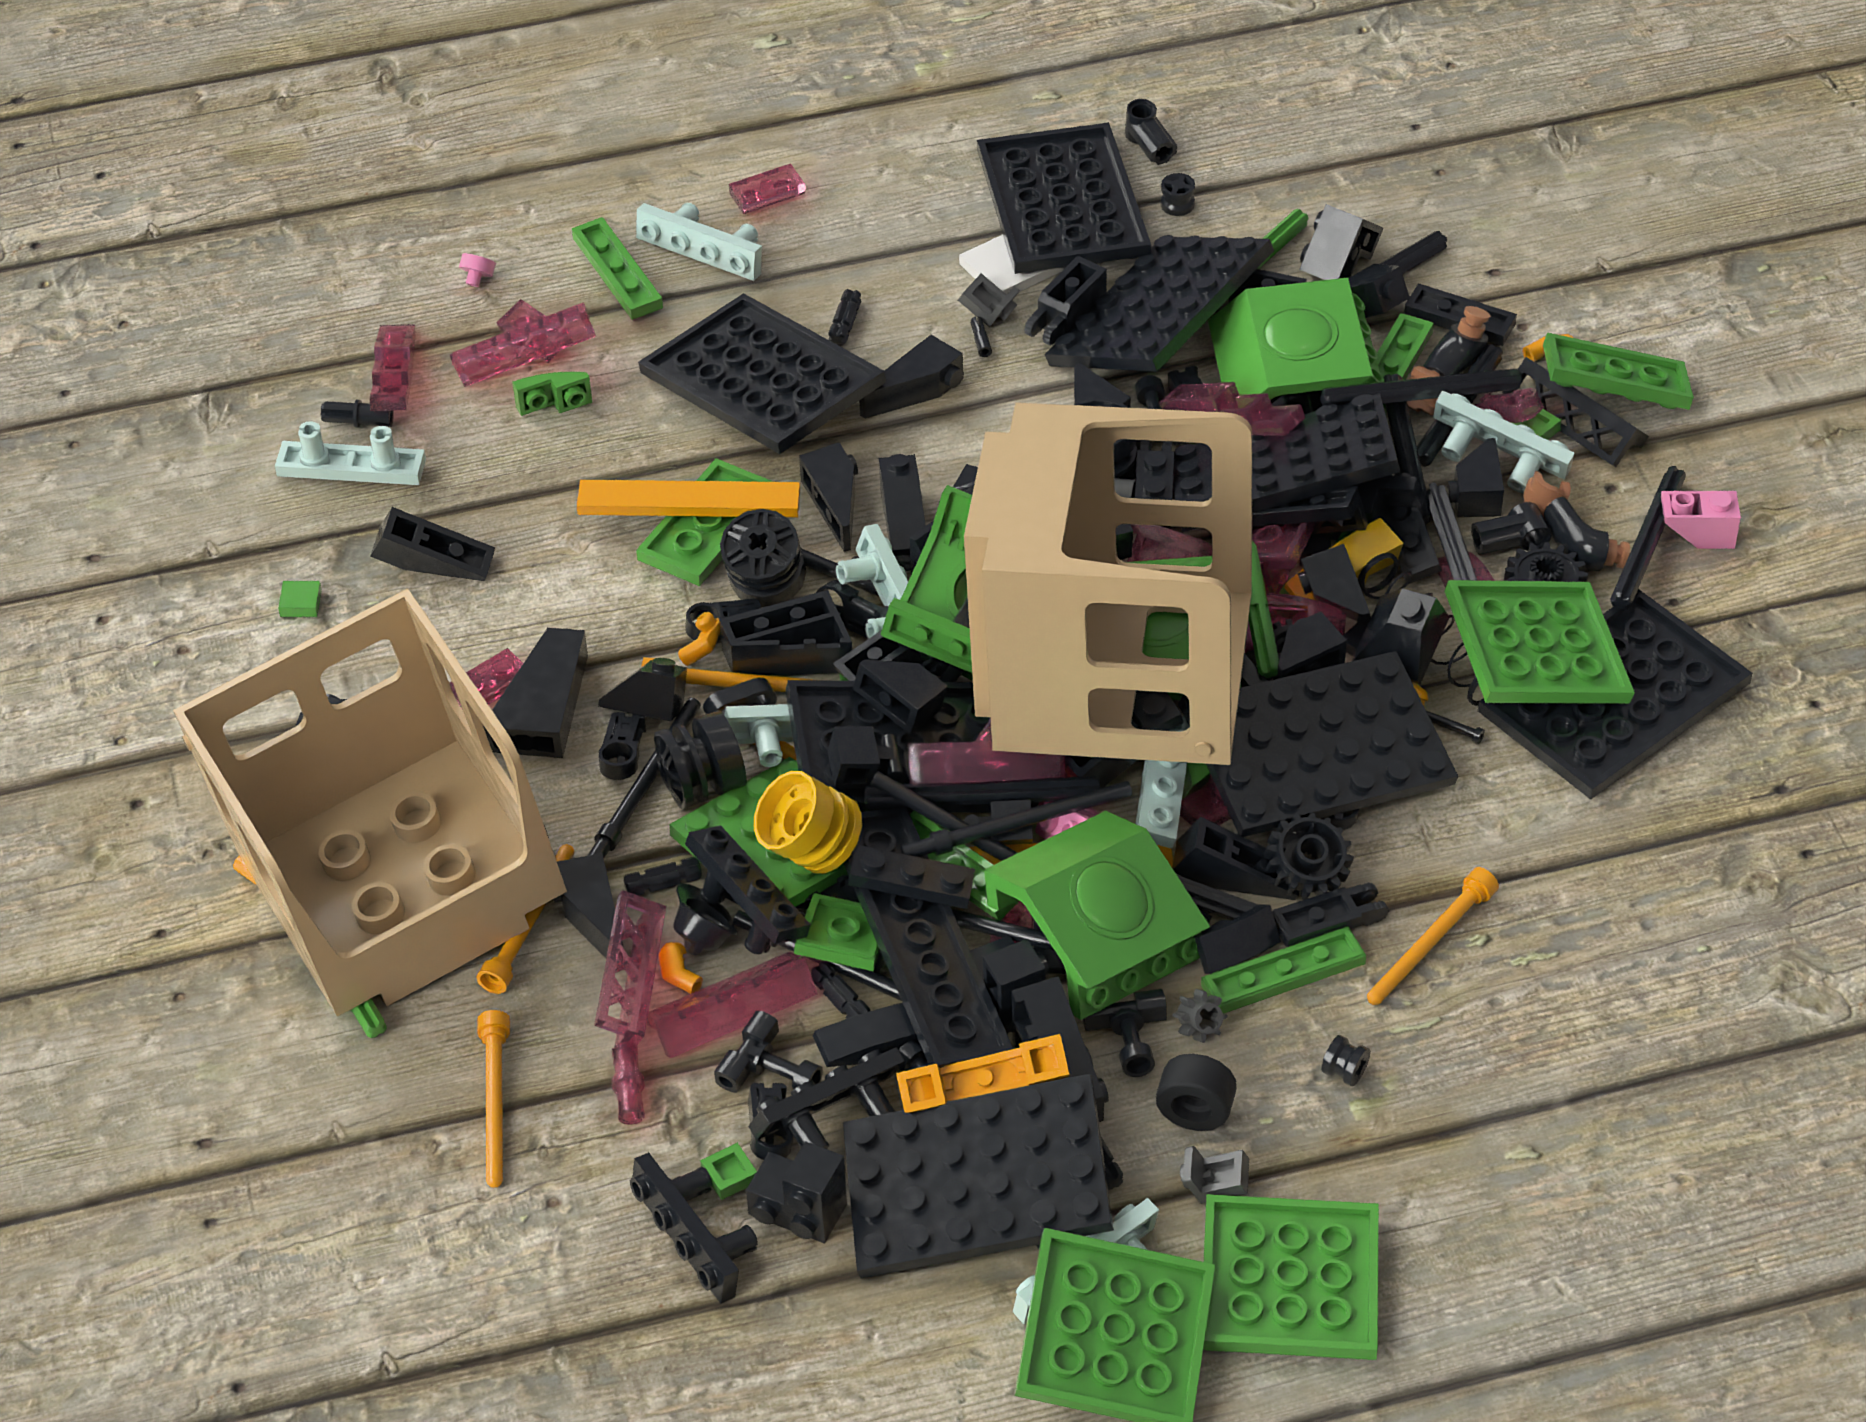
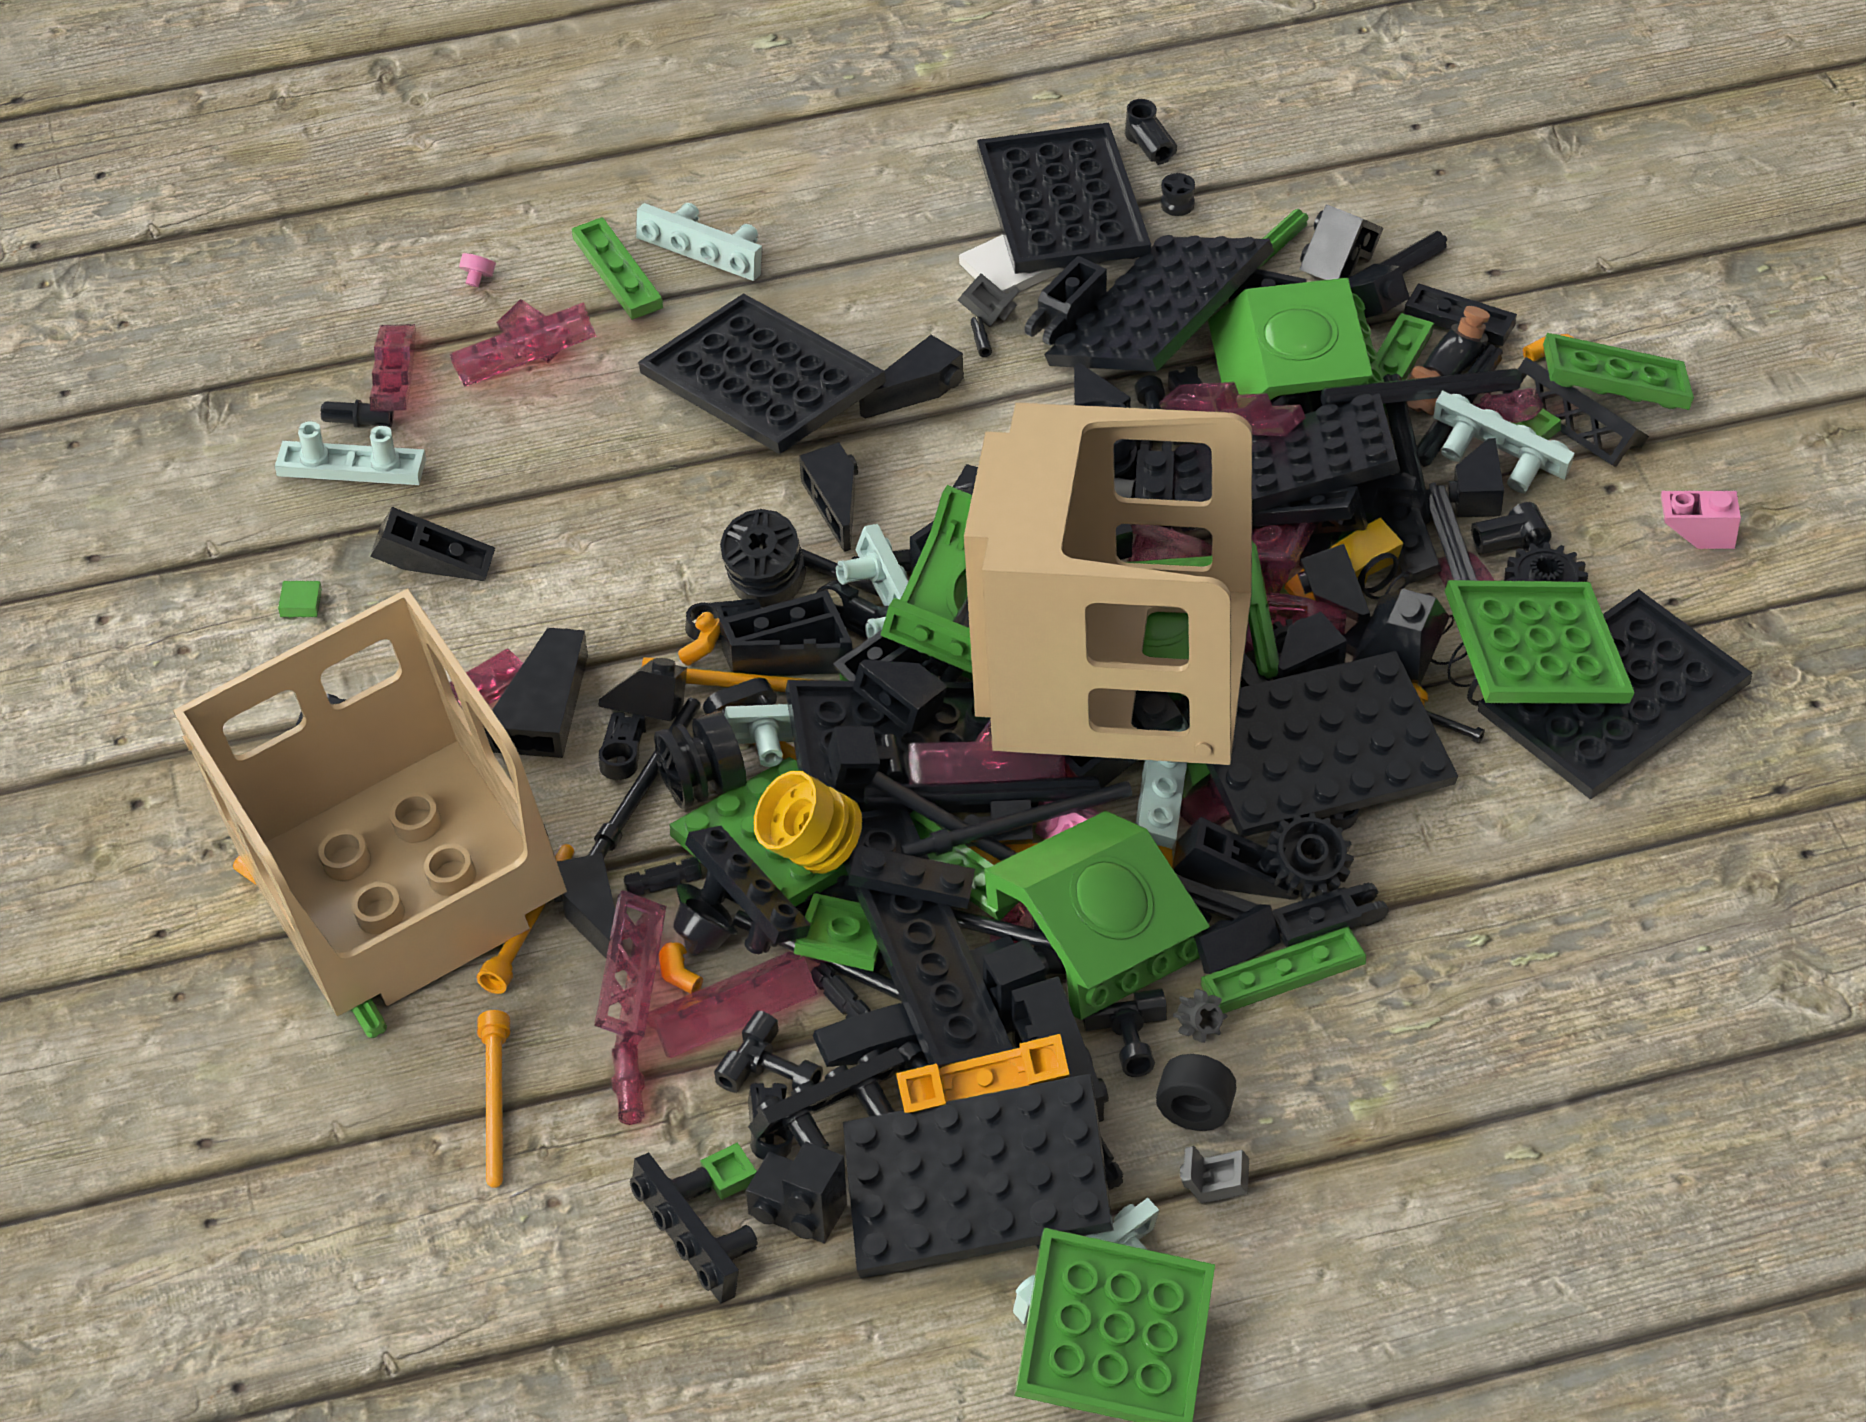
bright green slope [512,372,592,416] -> none
light orange tile [577,480,800,518] -> none
bright green plate [636,458,773,586] -> none
clear pink plate [729,163,805,214] -> none
black axle [828,289,862,346] -> none
black slope [878,454,926,556] -> none
bright green plate [1203,1194,1379,1360] -> none
black wheel [1321,1035,1371,1086] -> none
light orange piece [1367,867,1499,1005] -> none
black piece [1523,471,1630,572] -> none
black axle [1610,466,1686,611] -> none

